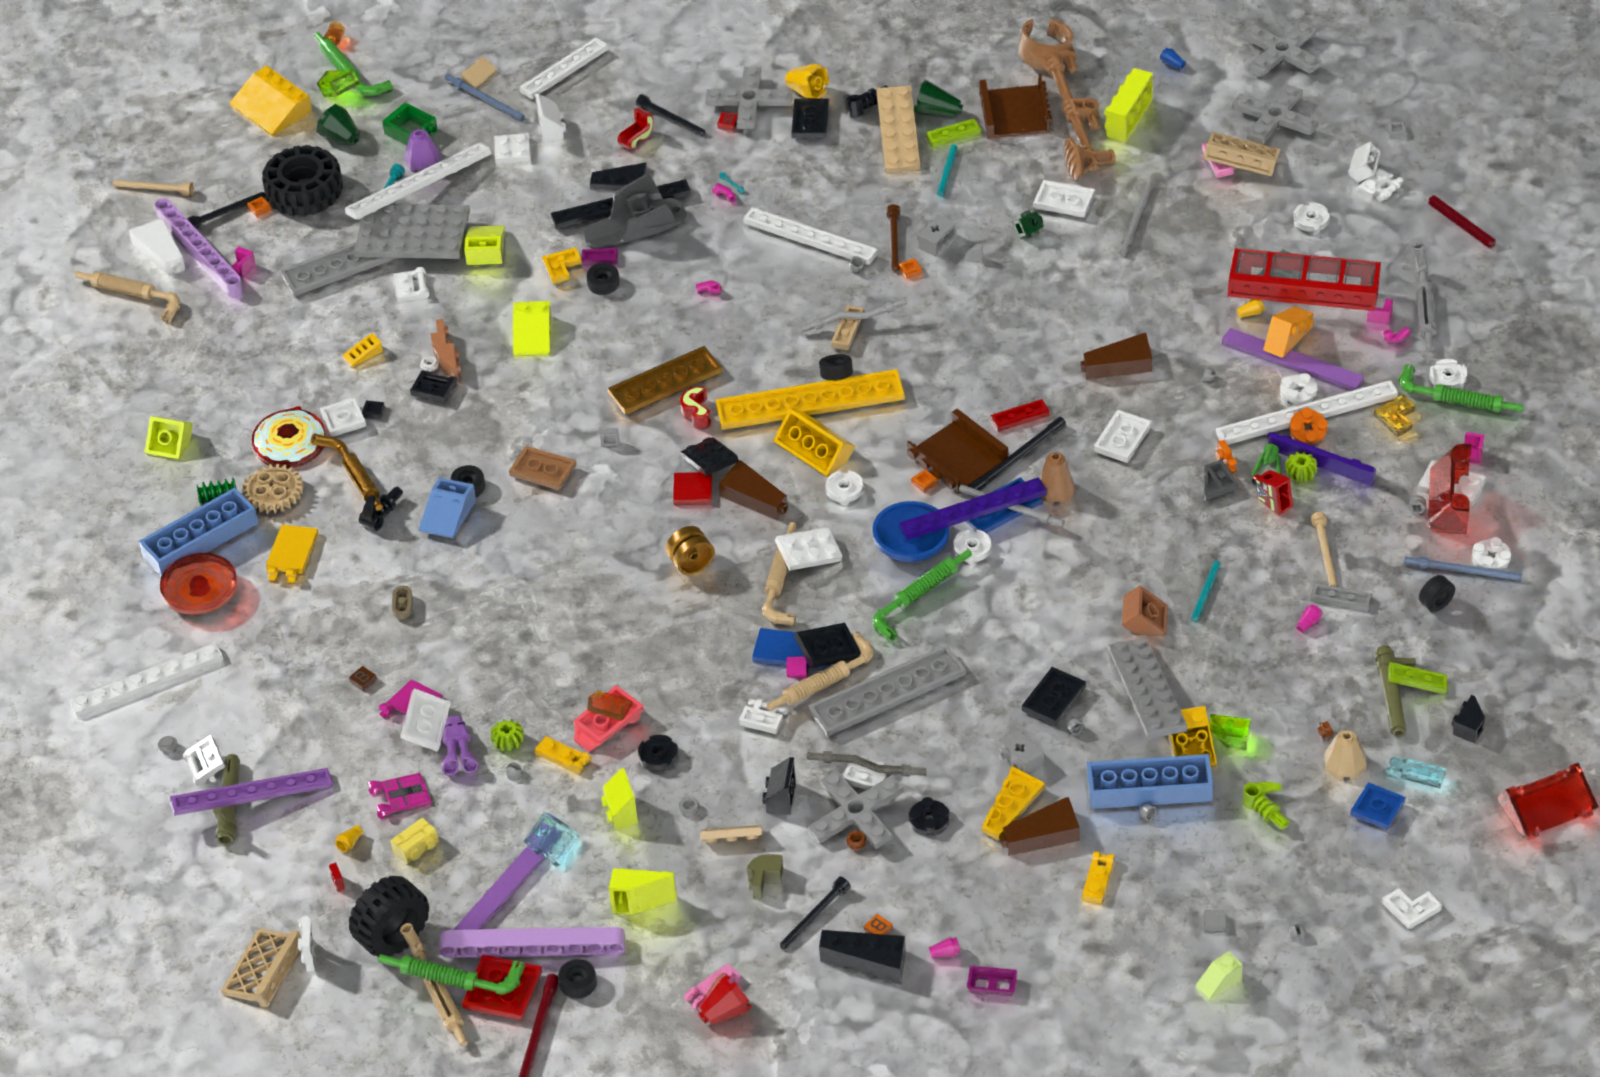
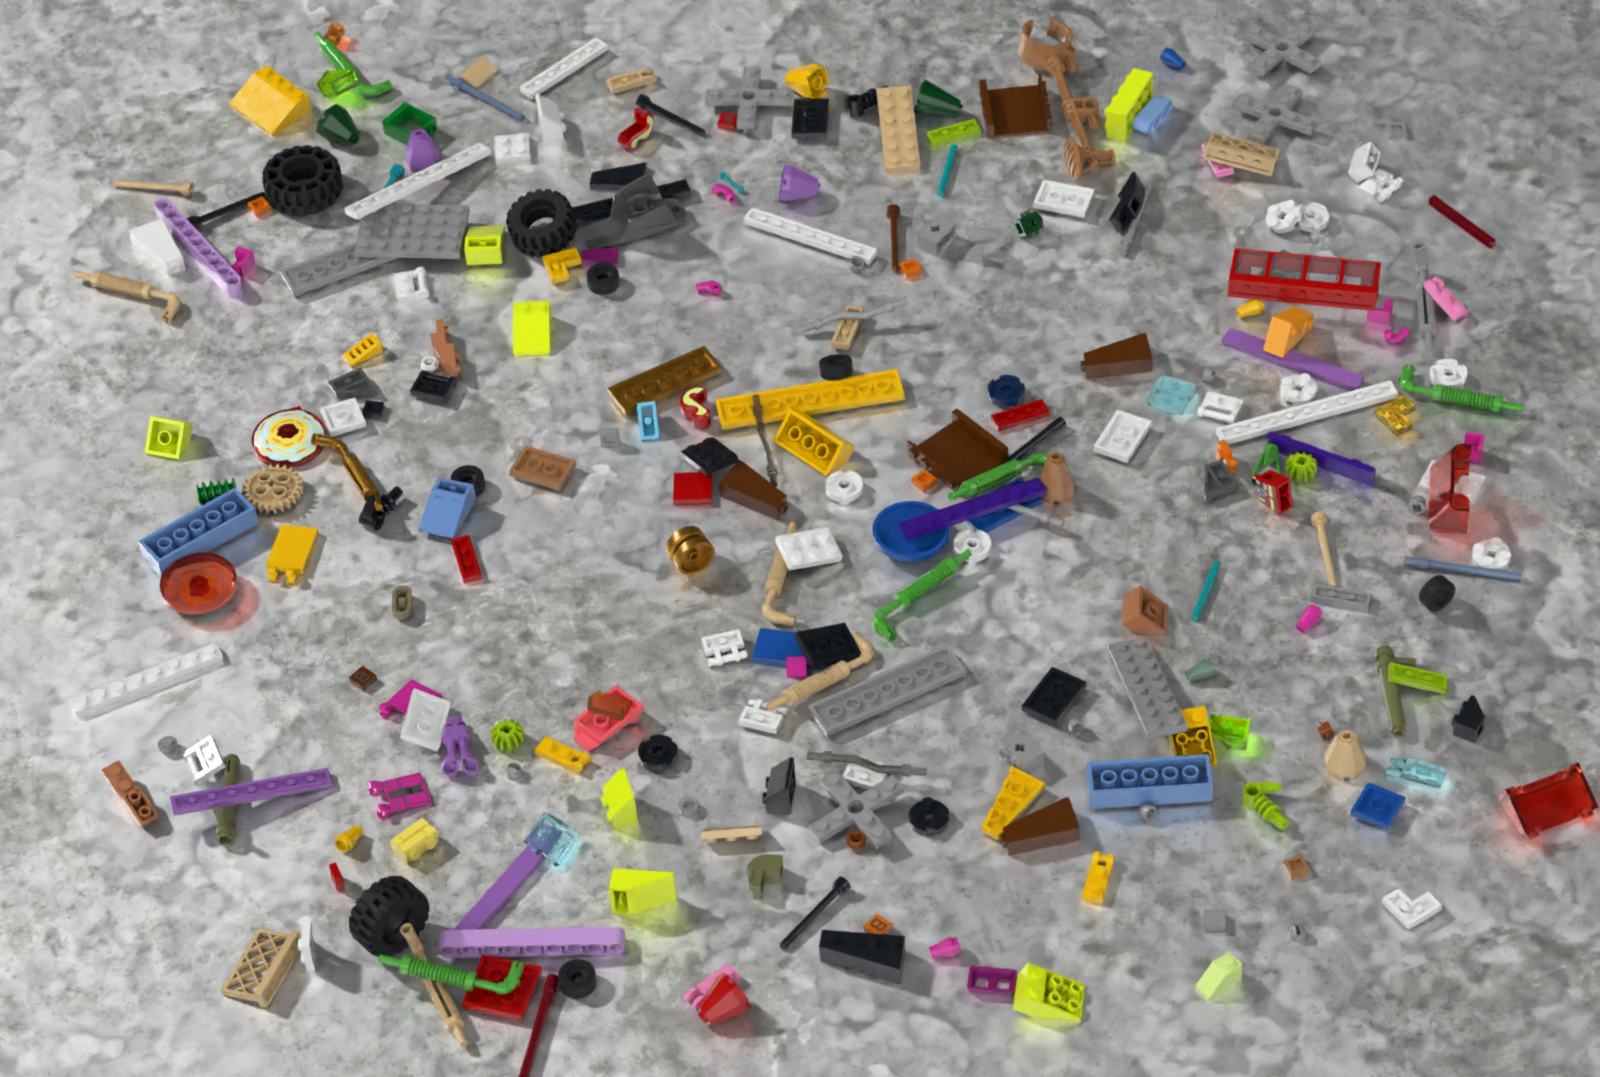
orange plate [1289,408,1328,446] -> none
none -> nougat slope [101,760,159,827]
none -> dark grey wing [328,368,377,398]
none -> red tile [450,535,482,584]
none -> black tyre [506,189,577,258]
none -> tan hinge [606,68,657,94]
none -> medium azure slope [637,401,659,440]
none -> white plate [701,629,747,667]
none -> clear smoke bar [752,394,778,487]
none -> medium lavender cone [778,165,821,201]
none -> bright green piece [948,453,1049,500]
none -> dark blue plate [988,375,1025,408]
none -> neon yellow slope [1013,962,1085,1020]
none -> black slope [1109,172,1145,232]
none -> light blue beam [1132,95,1173,135]
none -> clear light blue slope [1147,374,1197,415]
none -> sand green cone [1185,659,1216,683]
none -> white plate [1197,391,1244,424]
none -> white plate [1265,200,1302,234]
none -> medium nougat tile [1282,854,1310,880]
none -> bright pink hinge [1423,276,1469,321]

